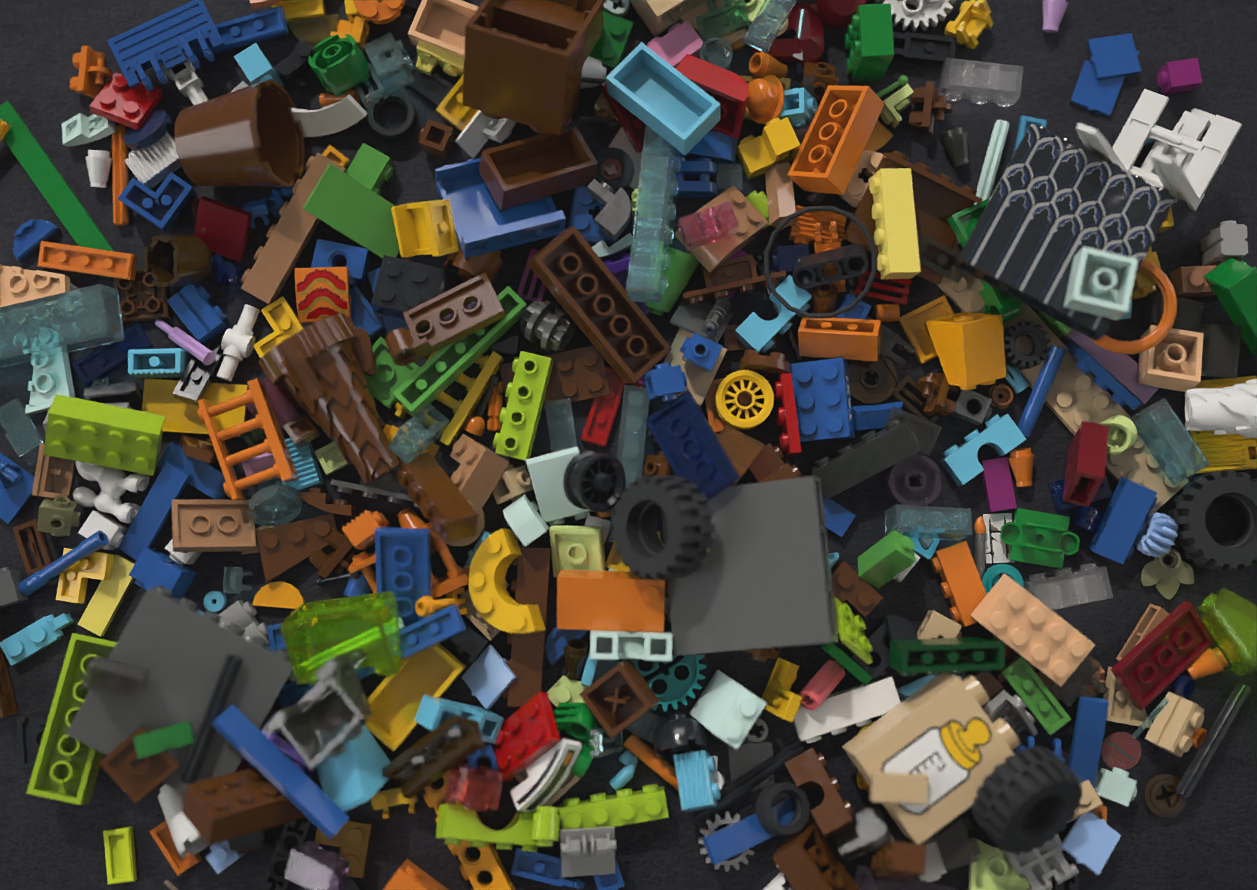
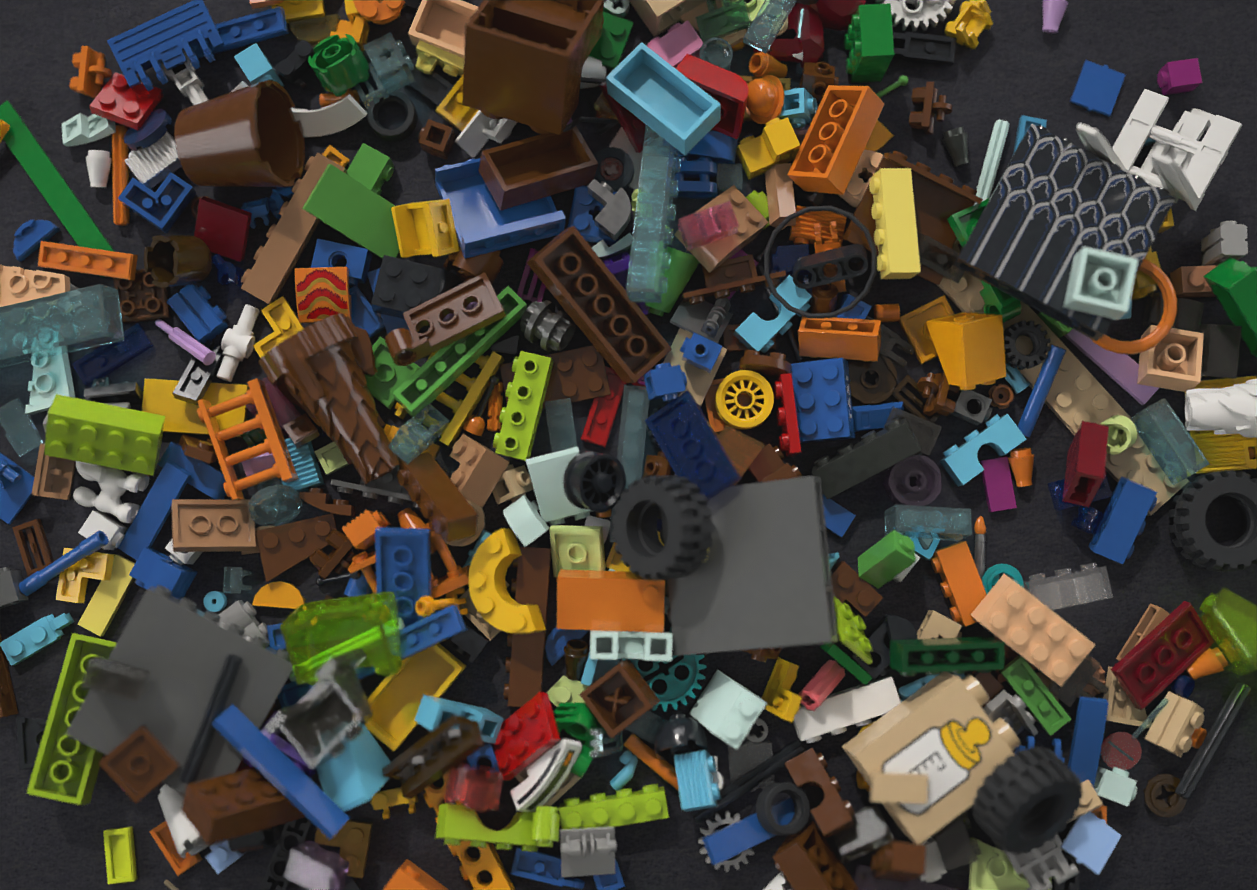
olive brick [37,497,81,537] -> none
medium azure brick [128,348,190,379] -> none
green piece [133,721,194,759] -> none
light blue piece [461,645,517,709] -> none
red tile [855,271,911,306] -> none
yellowish green bracket [880,84,914,129] -> none
clear brick [939,58,1023,106] -> none
white sticker [983,513,1014,563] -> none
green piece [999,508,1080,569] -> none
blue wing [1065,341,1141,410] -> none
blue piece [1087,33,1141,80] -> none
light blue gear [1134,512,1178,558] -> none
olive plate [1141,547,1194,600] -> none

